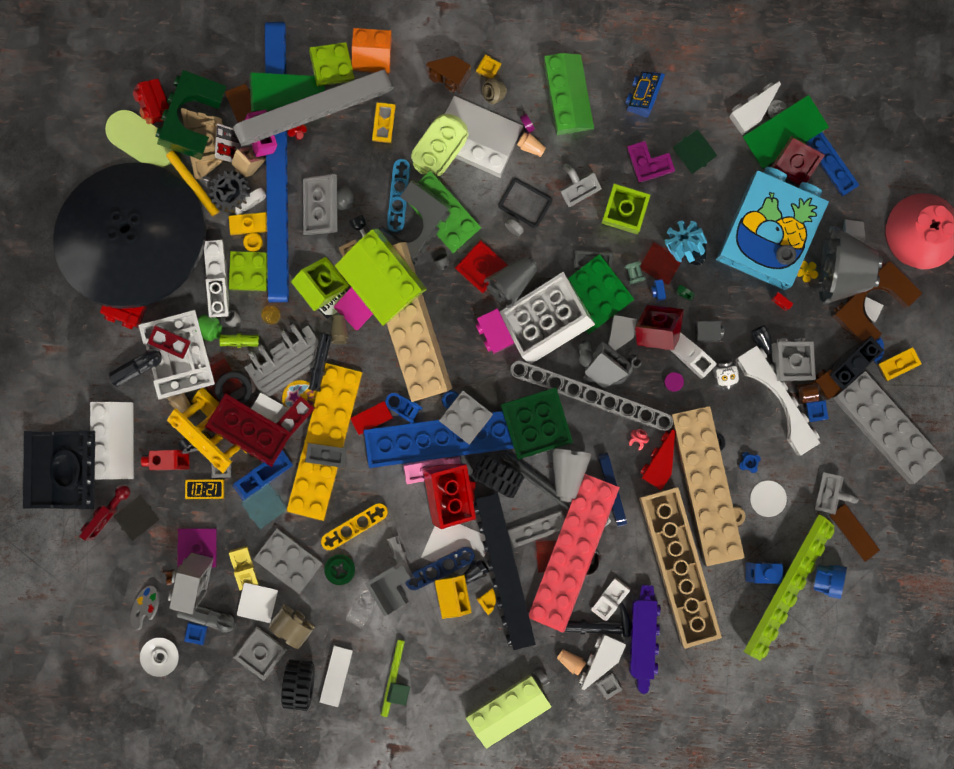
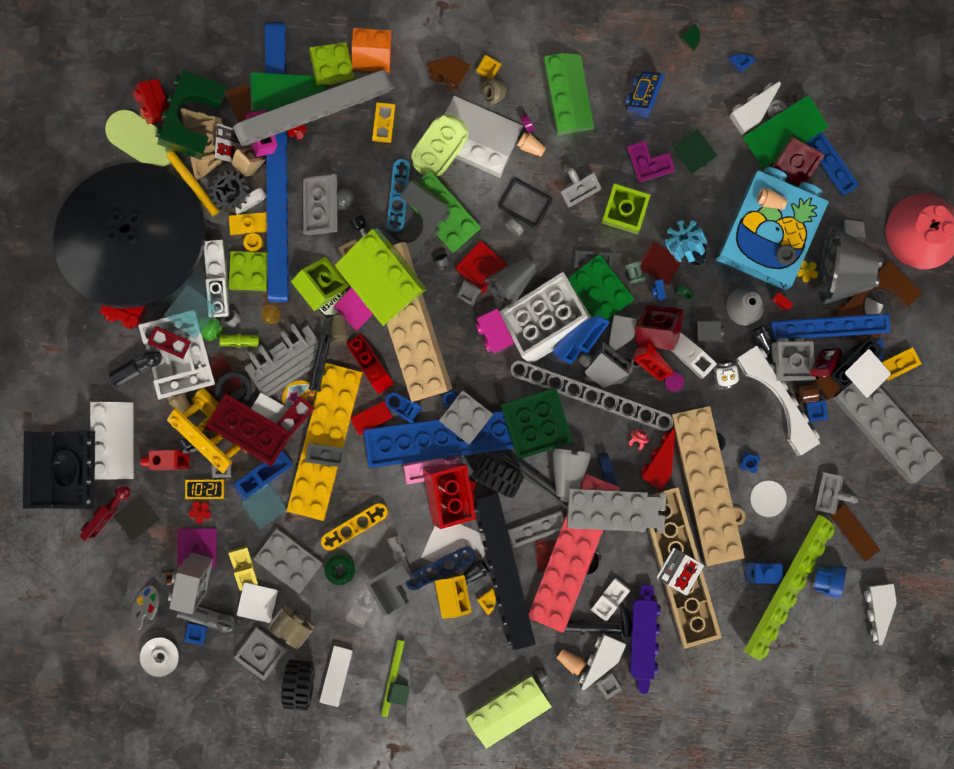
none -> clear light blue tile [164,285,219,339]
none -> red plant [189,501,211,523]
none -> red slope [346,334,394,395]
none -> flat silver tile [456,279,482,306]
none -> blue slope [552,315,610,364]
none -> light grey hinge [567,488,666,533]
none -> red slope [633,342,674,381]
none -> sticker [657,548,704,595]
none -> dark green tile [681,24,700,52]
none -> light grey cone [726,287,764,326]
none -> blue tile [729,54,756,73]
none -> light nougat cone [757,188,788,210]
none -> blue tile [771,313,890,340]
none -> dark red piece [810,348,843,377]
none -> white sticker [845,349,891,397]
none -> white slope [864,583,897,645]

